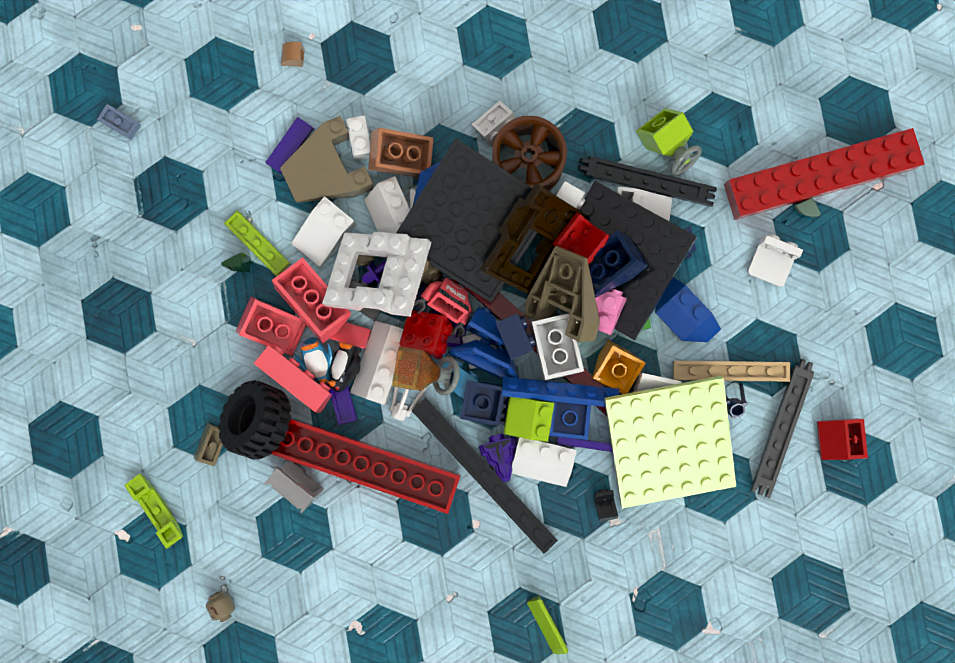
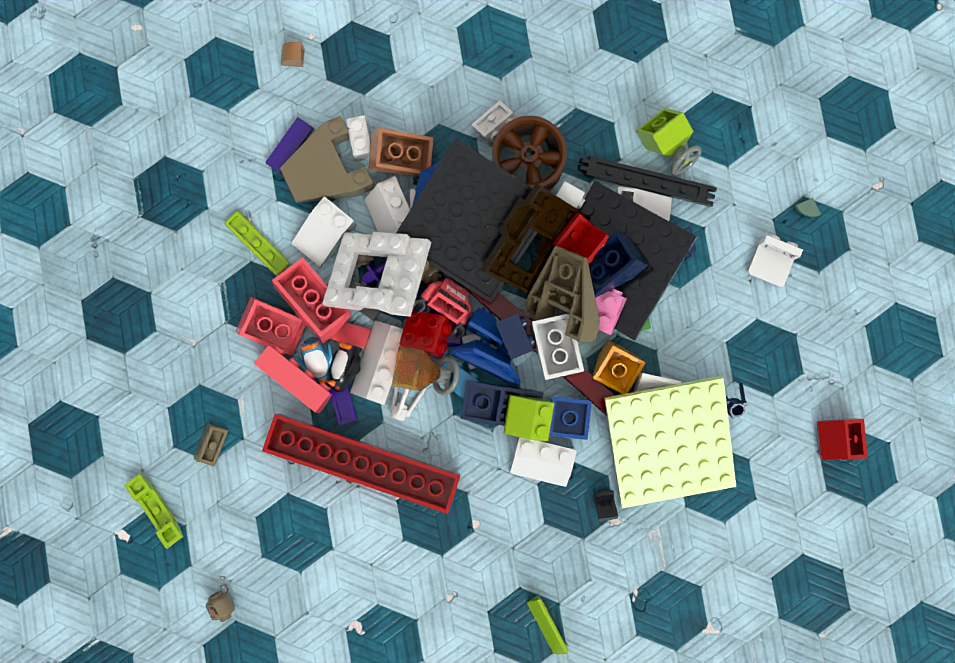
sand blue plate [97,104,141,140] -> none
black tyre [218,380,291,460] -> none
dark green slope [221,253,251,272] -> none
light grey piece [263,460,324,513] -> none
black plate [412,398,558,554] -> none
dark purple rock [479,434,517,482] -> none
blue plate [502,376,620,407] -> none
dark purple tile [556,437,612,452] -> none
blue wedge [655,277,721,343] -> none
tan plate [673,361,790,382] -> none
red brick [724,128,925,220] -> none
dark grey hinge [750,359,814,498] -> none

